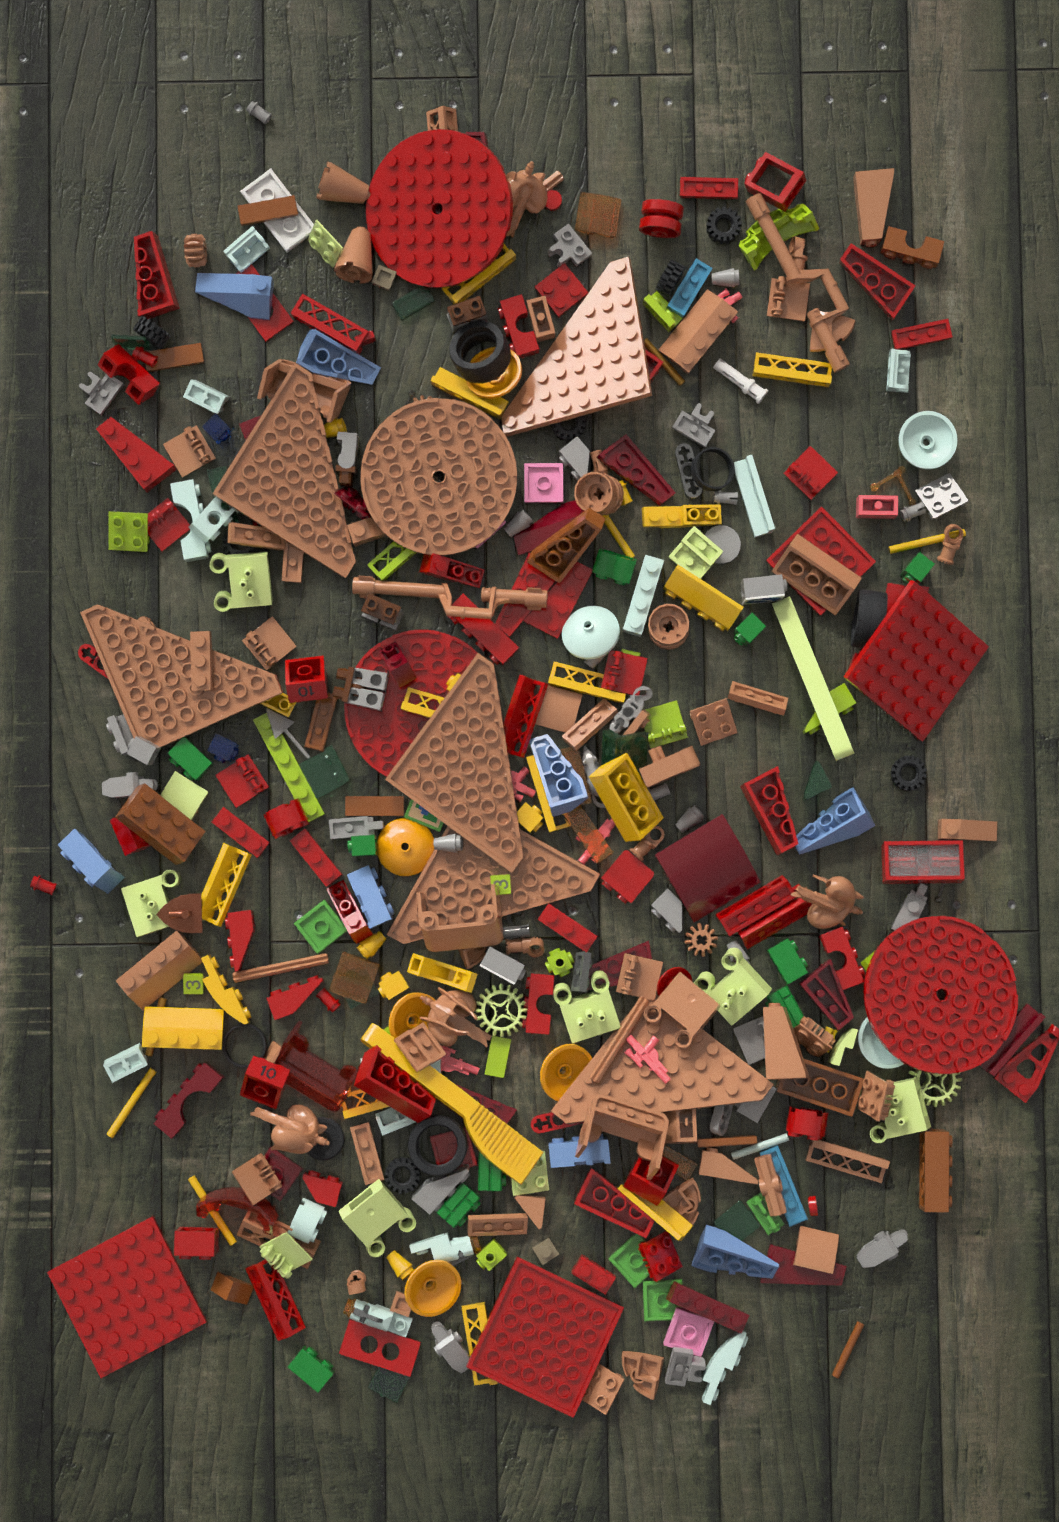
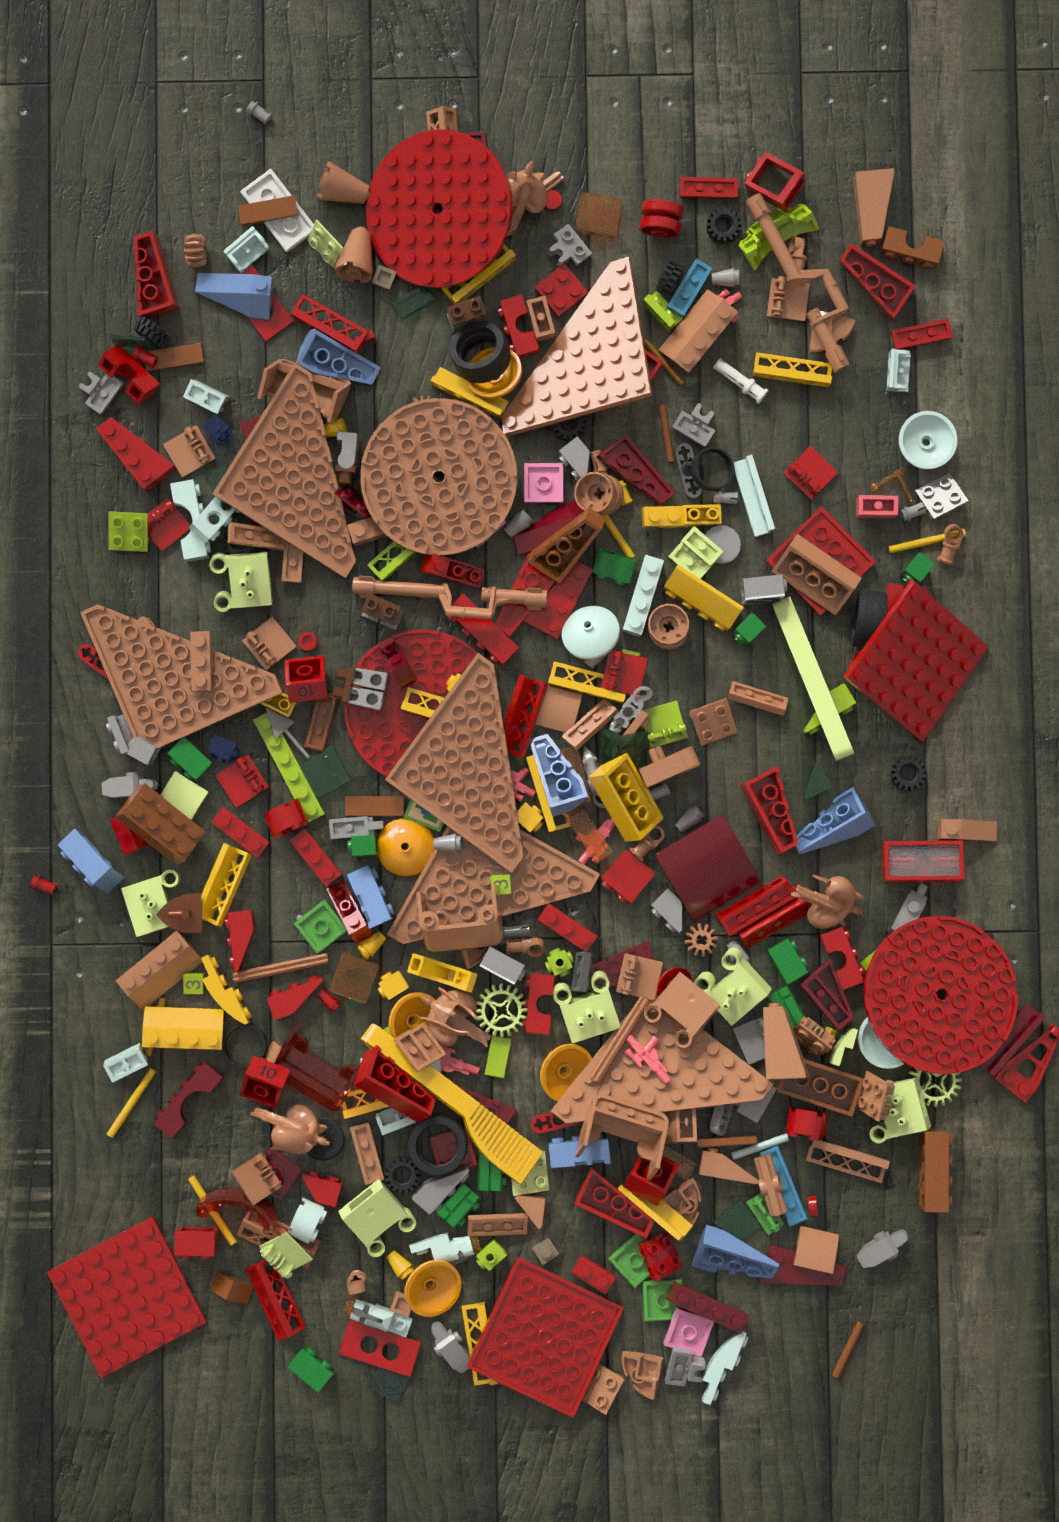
none -> red tile [298,632,318,652]
none -> dark orange bar [658,404,675,463]

